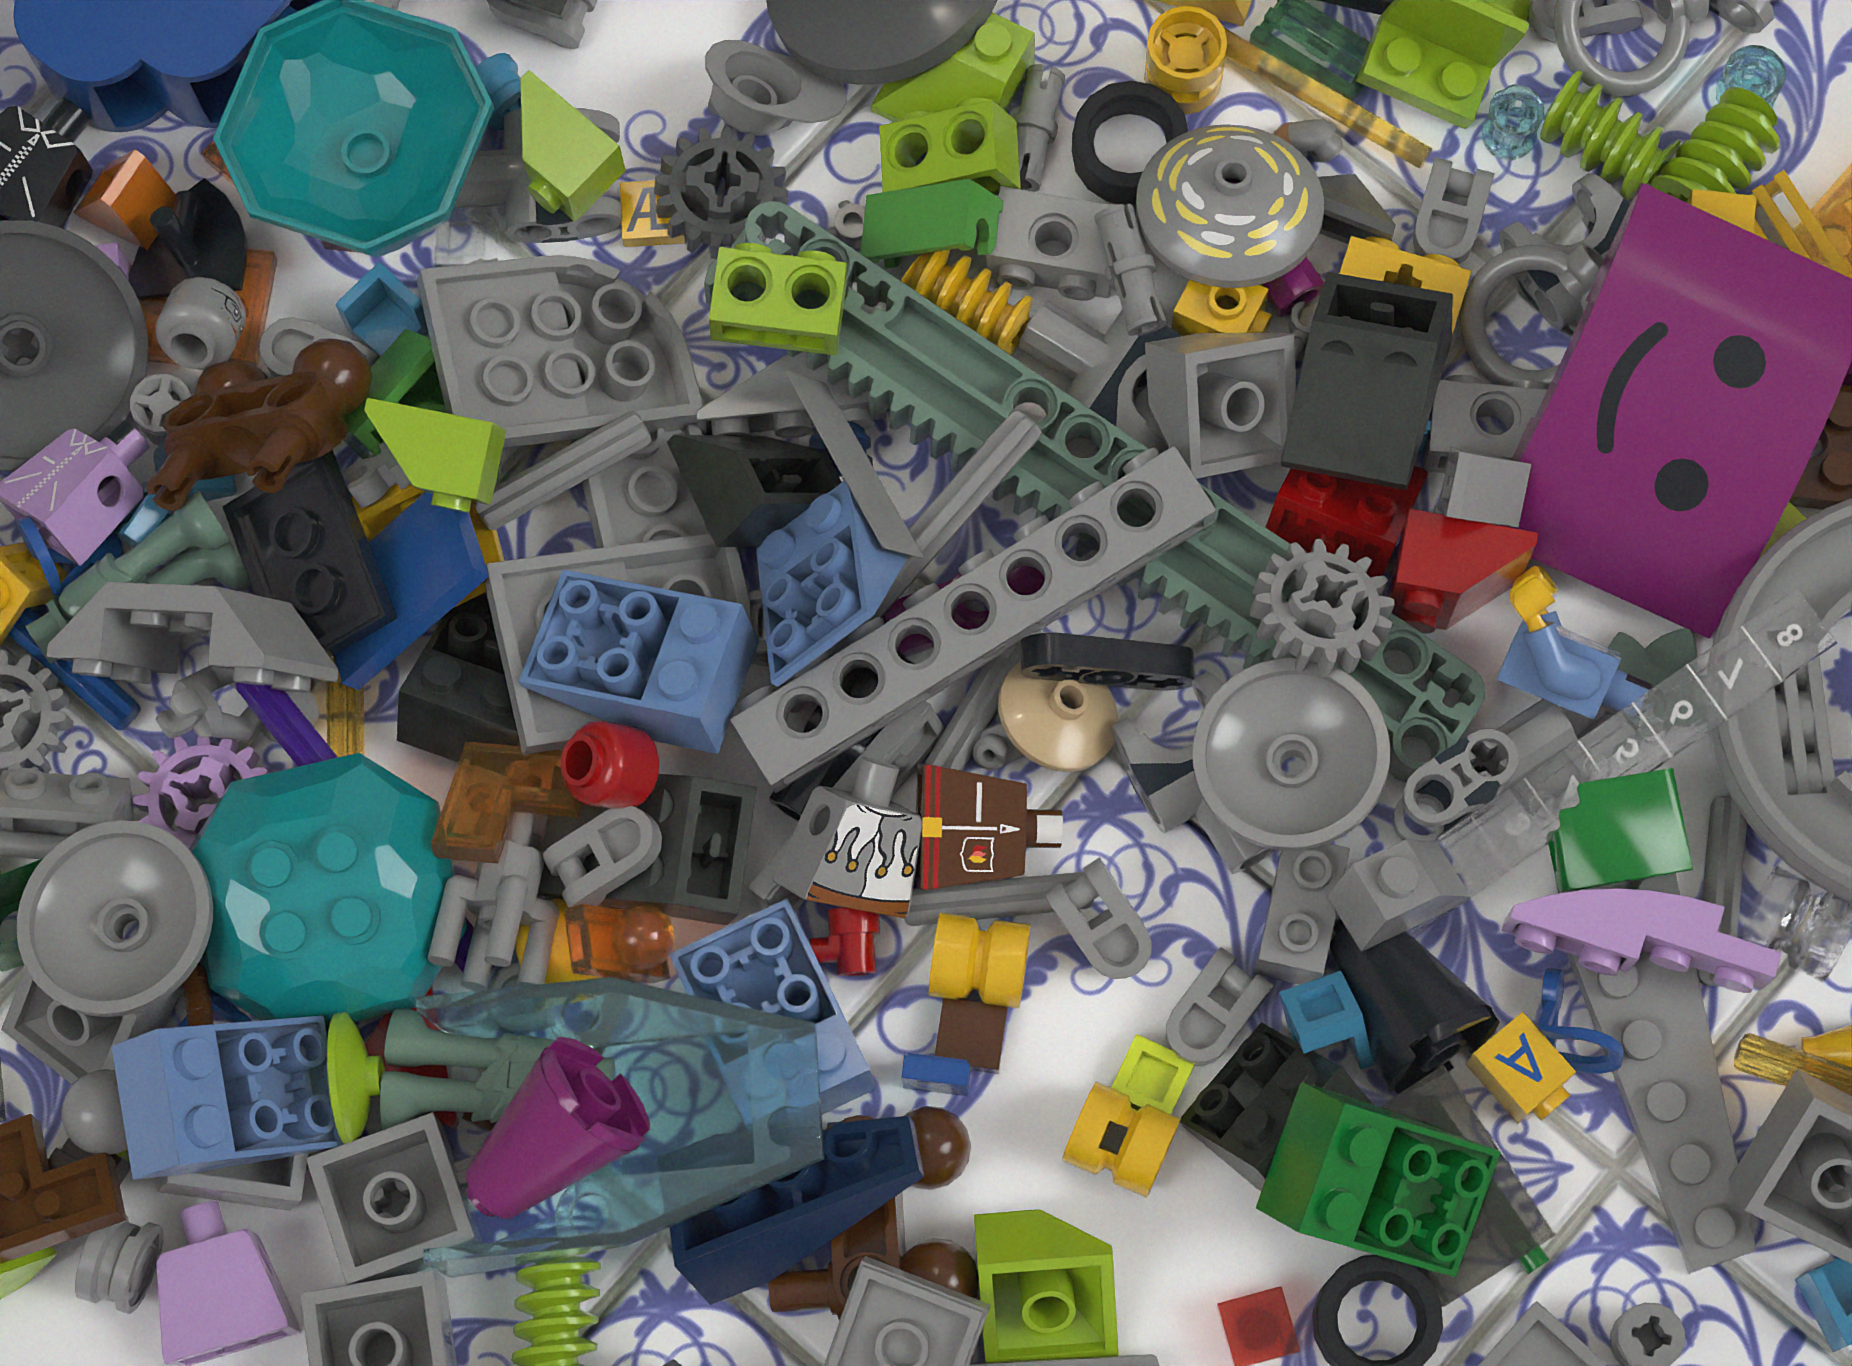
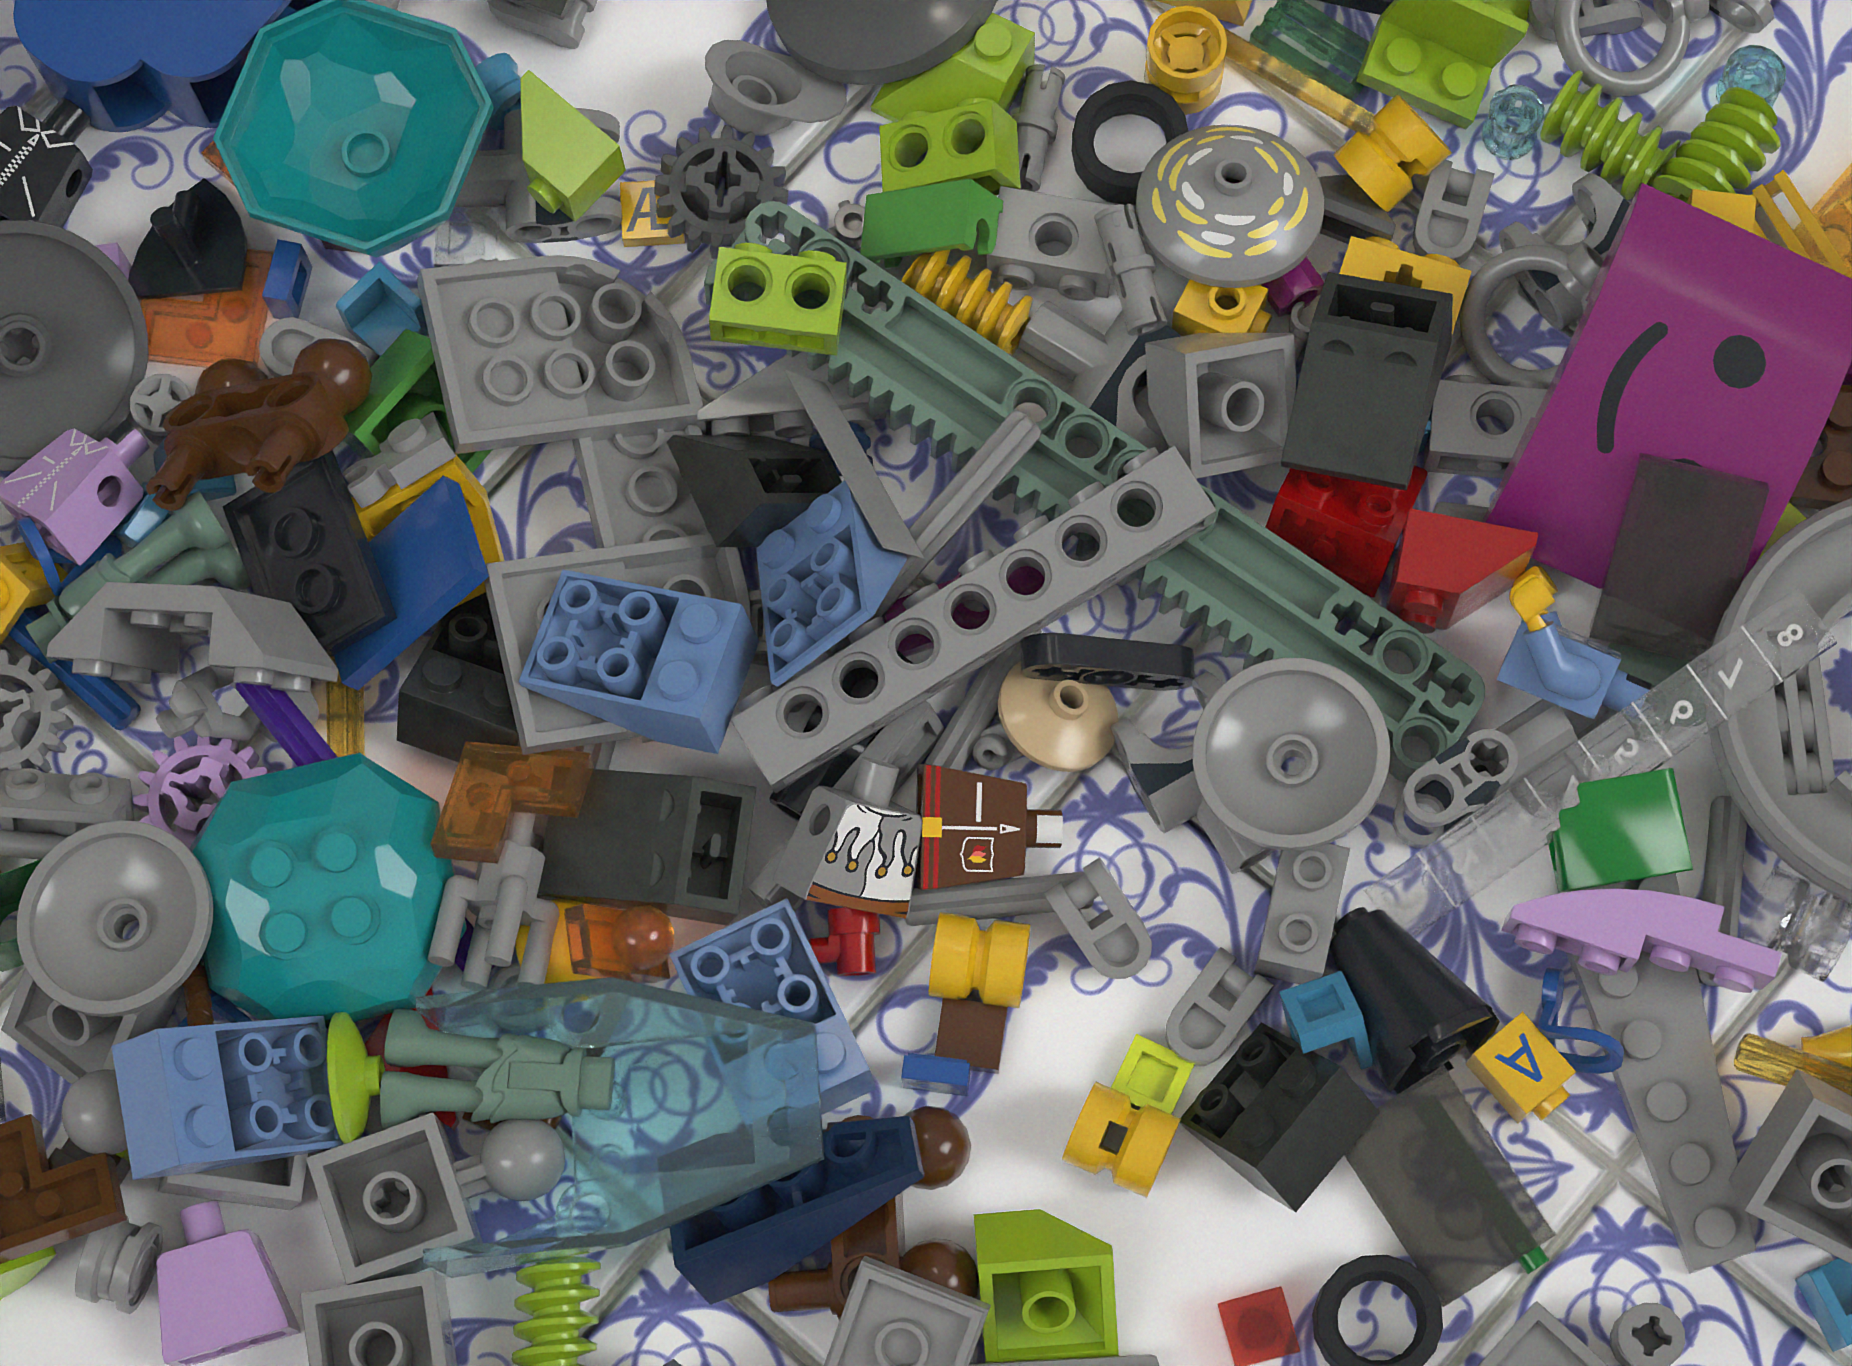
orange slope [73,149,176,250] -> none
light grey head [156,277,246,370] -> none
lime slope [364,398,507,513] -> none
magenta cone [465,1037,650,1219] -> none
light grey axle [474,411,651,530] -> none
light grey plate [542,806,662,914] -> none
red head [560,721,660,809] -> none
light grey gear [1249,539,1395,677] -> none
green slope [1255,1082,1501,1278] -> none
light grey arm [1272,118,1342,162] -> none
light grey slope [1327,839,1471,952] -> none
light grey slope [1438,447,1531,527] -> none
none -> blue tile [262,239,313,319]
none -> yellow wheel [1333,94,1452,213]
none -> clear smoke tile [1589,453,1769,666]

